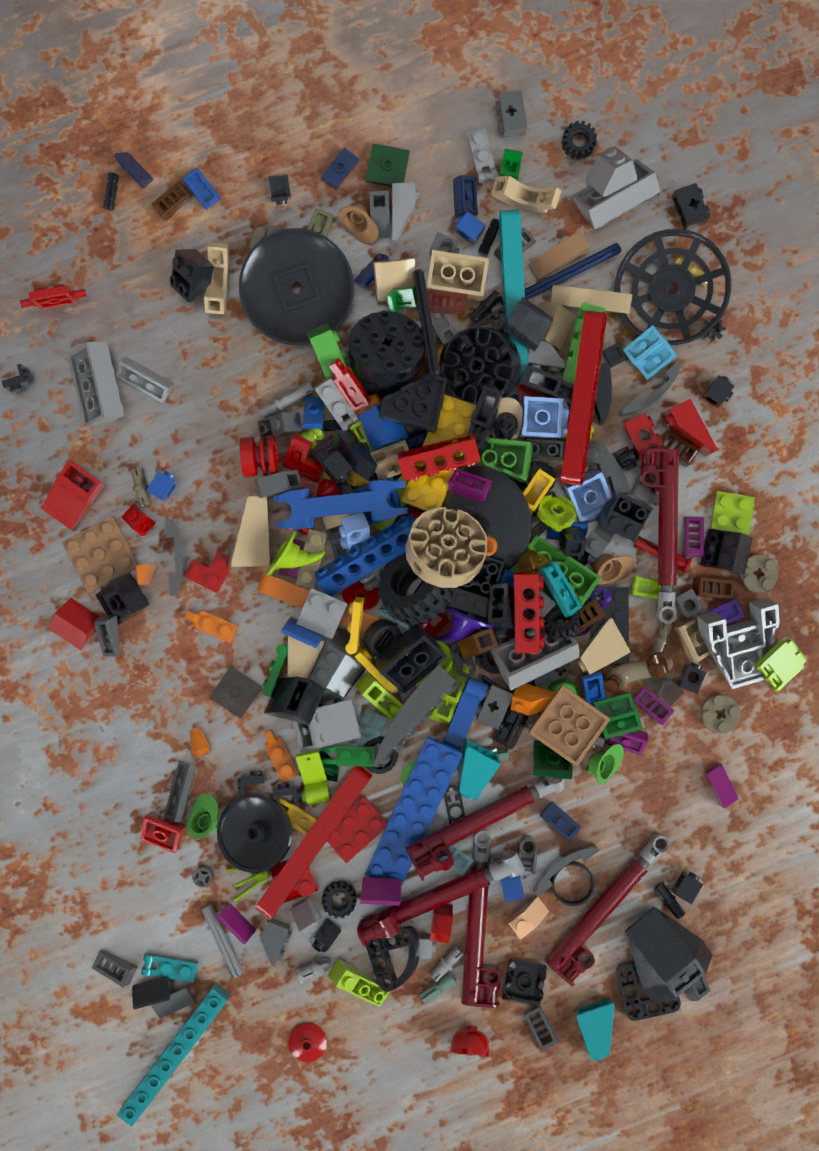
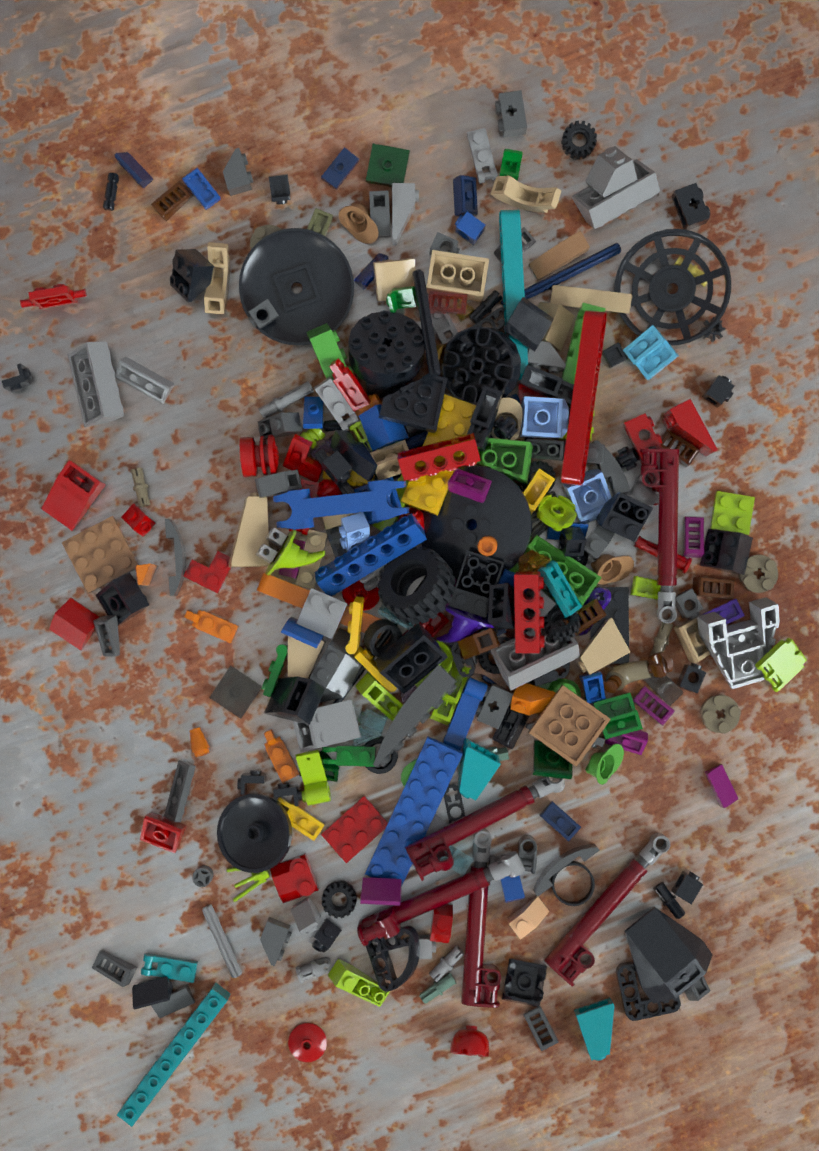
blue brick [146,471,178,502] -> none
bright green piece [186,794,218,840] -> none
magenta slope [217,903,256,945] -> none
red beam [255,766,373,920] -> none
tan brick [405,507,487,588] -> none
black axle [478,218,499,255] -> none
black slope [594,362,612,426] -> none
dark grey slope [619,360,682,416] -> none
none -> dark grey slope [223,148,254,196]
none -> dark grey brick [248,299,279,329]
none -> flat silver piece [256,528,289,564]

